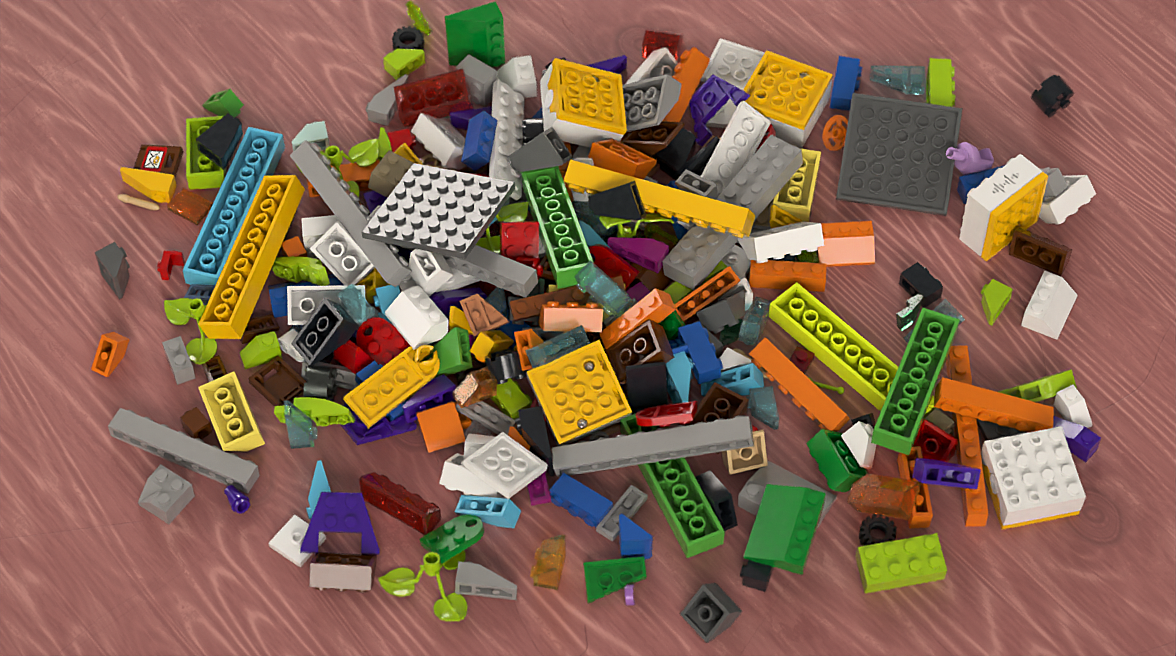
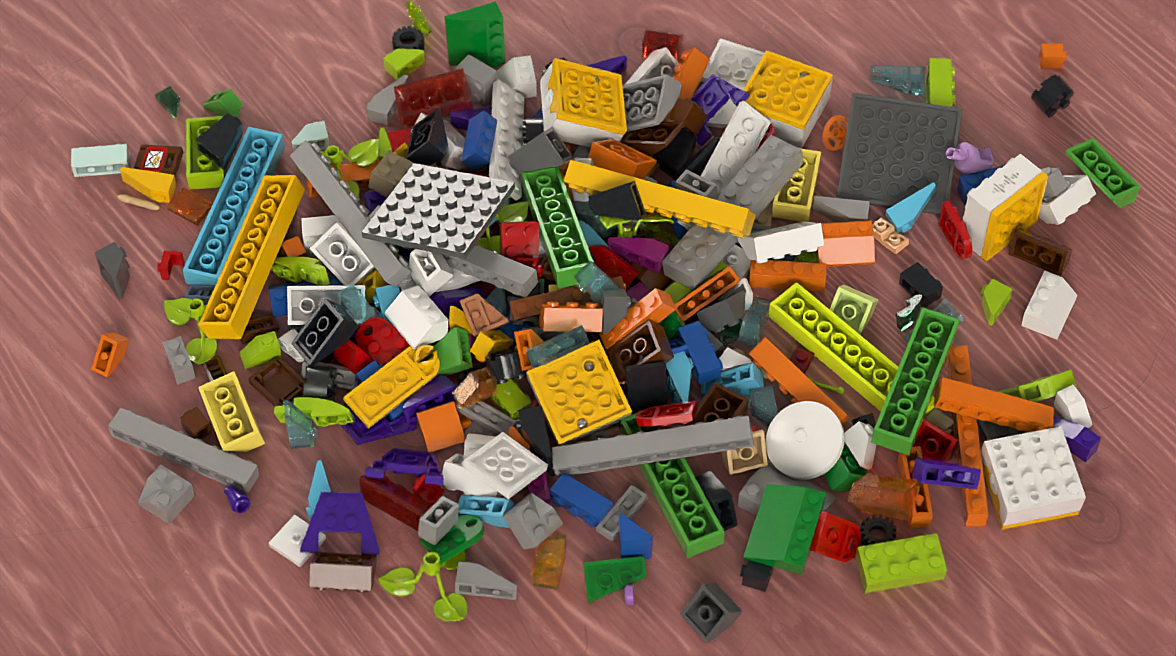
yellow slope [770,204,802,229] -> none
blue brick [830,56,863,111] -> none
none -> light aqua brick [71,144,129,177]
none -> clear green slope [155,86,180,118]
none -> dark purple wing [365,448,444,485]
none -> black slope [404,108,448,166]
none -> red bracket [412,473,445,507]
none -> light grey brick [418,496,459,545]
none -> light grey slope [503,493,563,549]
none -> dark grey slope [601,289,630,334]
none -> reddish brown brick [668,98,708,135]
none -> white dish [766,401,845,480]
none -> red plate [810,511,861,562]
none -> light grey slope [812,196,870,223]
none -> yellowish green slope [830,285,879,335]
none -> light nougat slope [872,218,909,254]
none -> medium azure slope [886,182,936,233]
none -> red plate [938,201,973,260]
none -> orange brick [1039,43,1067,69]
none -> bright green slope [1065,138,1141,208]

